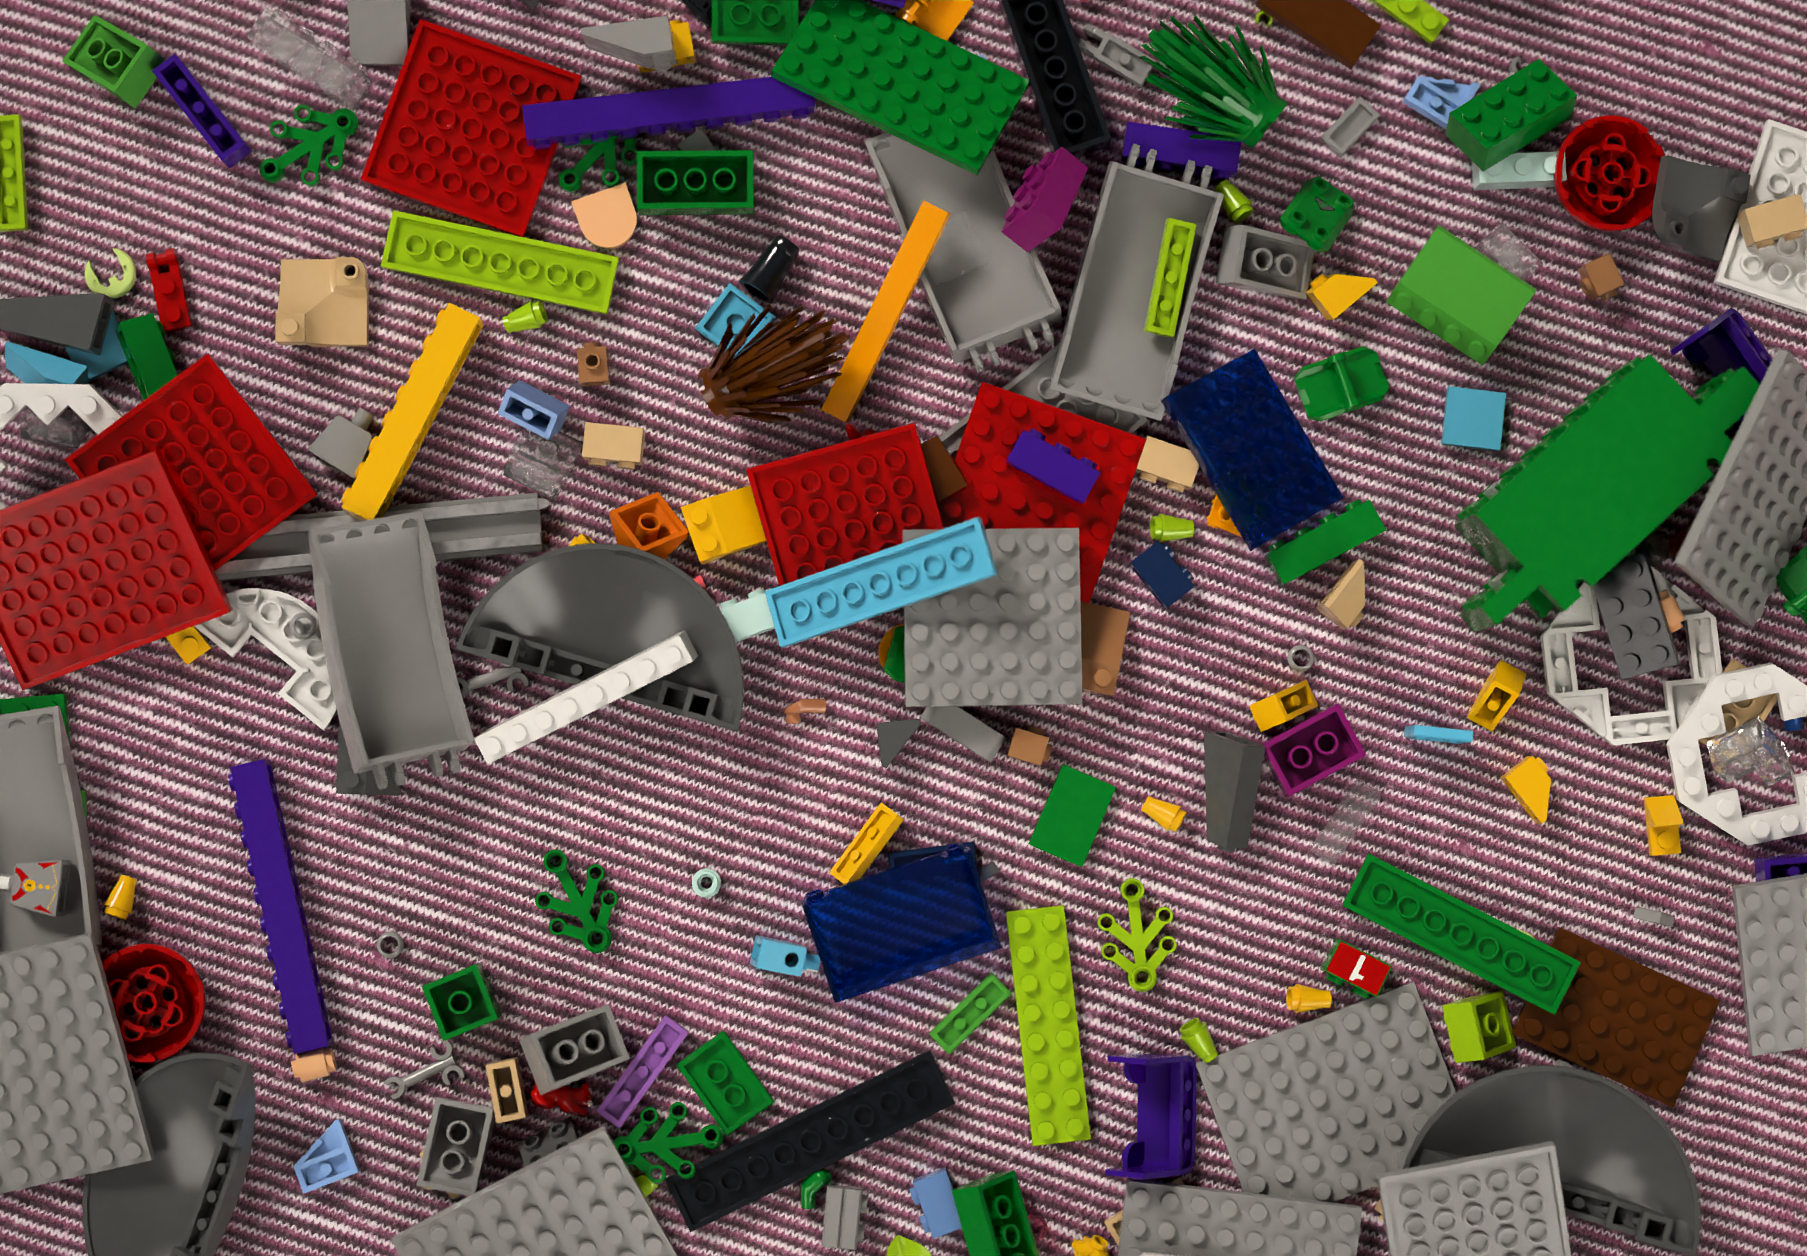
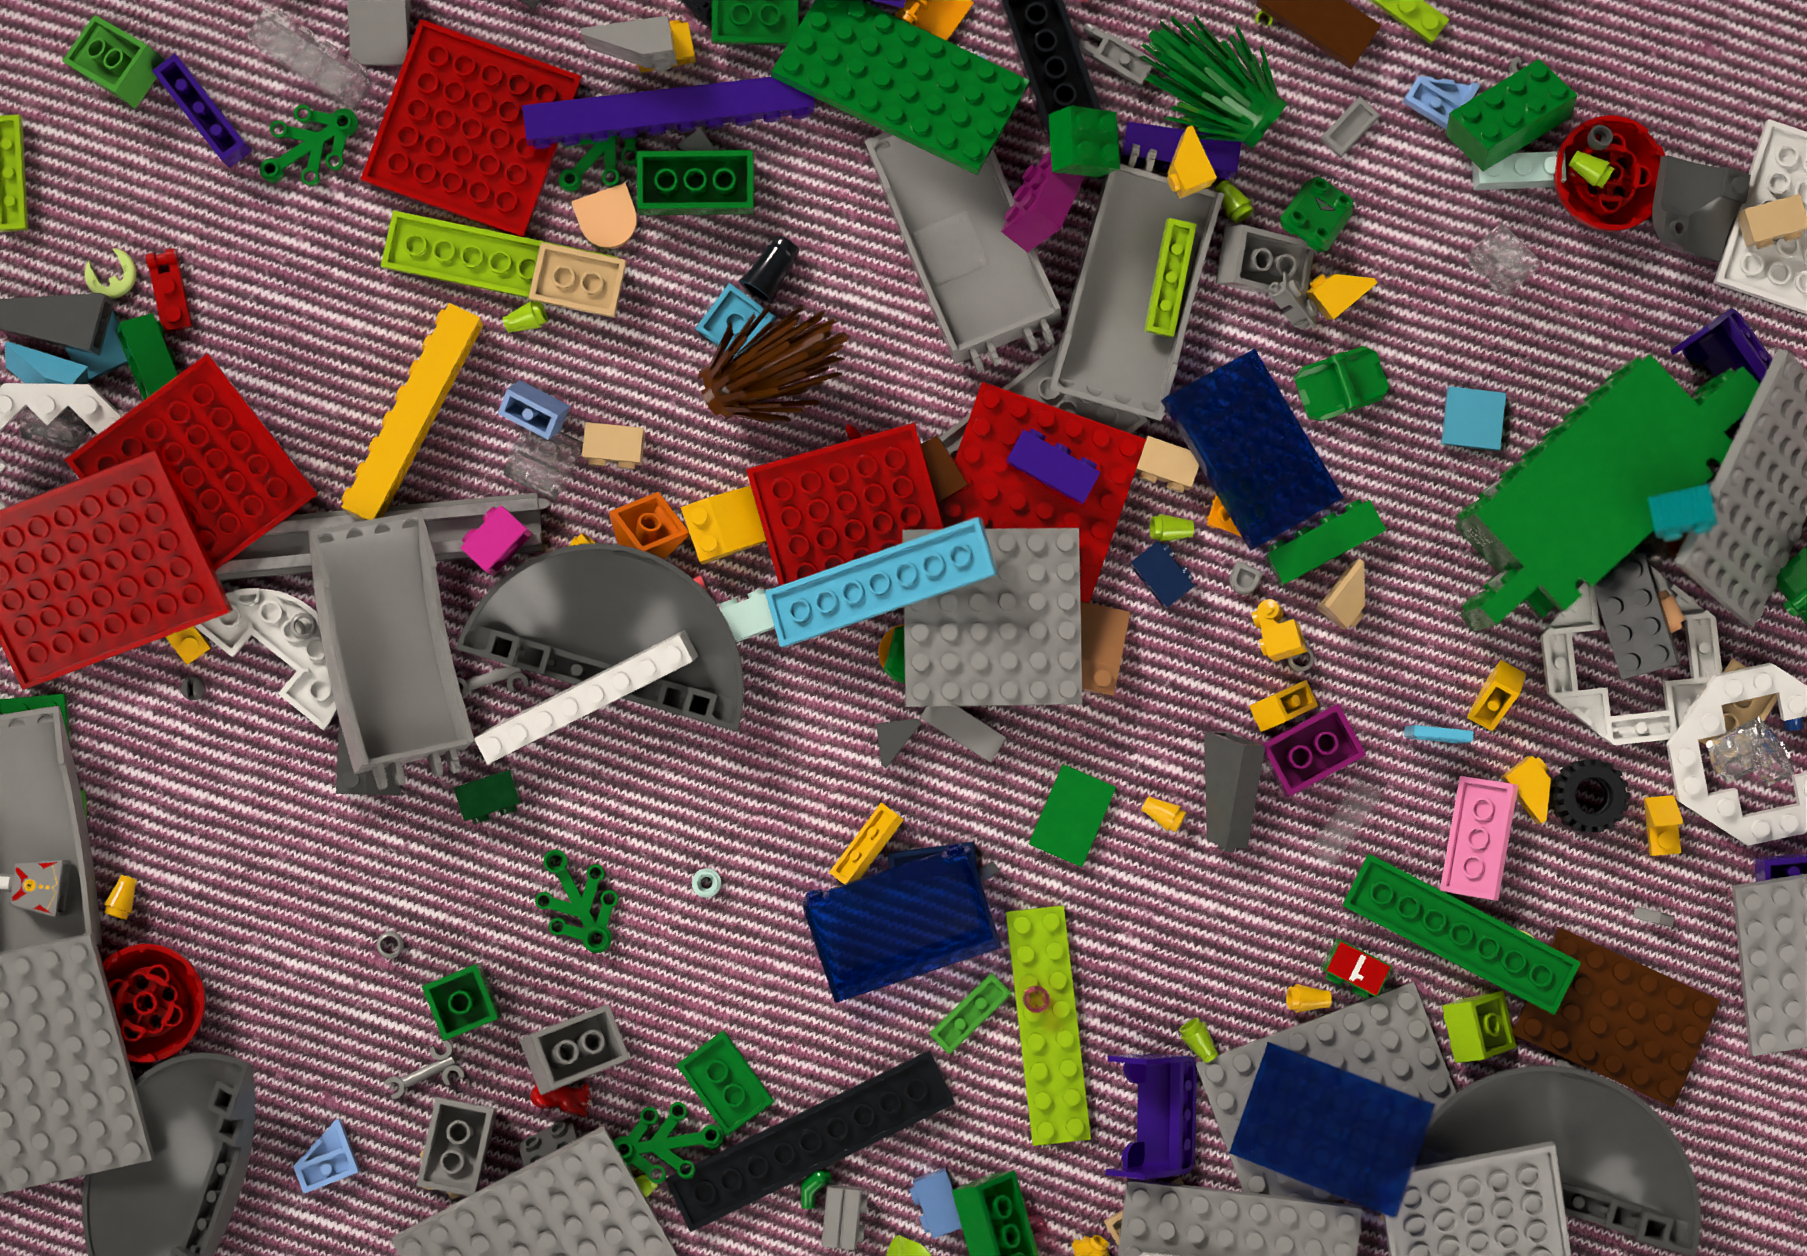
dark purple brick [228,759,334,1054] -> none
tan slope [275,257,369,347] -> none
light nougat brick [291,1047,337,1082] -> none
light grey torso [308,408,375,479] -> none
tan brick [485,1057,529,1123] -> none
medium nougat brick [577,342,611,387] -> none
medium lavender plate [596,1015,690,1128] -> none
medium azure torso [750,935,821,977] -> none
nougat arm [784,699,826,724] -> none
light orange tile [821,200,951,423] -> none
medium nougat brick [1007,726,1053,766] -> none
lime plant [1097,878,1177,992] -> none
bright green slope [1386,225,1537,366] -> none
medium nougat brick [1578,253,1624,302] -> none
none -> dark grey hinge [181,677,206,700]
none -> dark green brick [454,770,523,825]
none -> dark pink brick [460,505,533,577]
none -> tan plate [529,242,627,318]
none -> bush [1023,985,1050,1013]
none -> green brick [1049,106,1120,177]
none -> yellow slope [1167,125,1217,199]
none -> light grey tile [1229,560,1264,595]
none -> clear blue plate [1229,1042,1436,1218]
none -> yellow brick [1252,599,1308,662]
none -> light grey hinge [1268,271,1318,330]
none -> bright pink plate [1440,776,1518,901]
none -> black tyre [1550,759,1630,833]
none -> lime cone [1568,150,1615,189]
none -> dark grey hinge [1587,125,1613,151]
none -> teal brick [1648,484,1718,541]

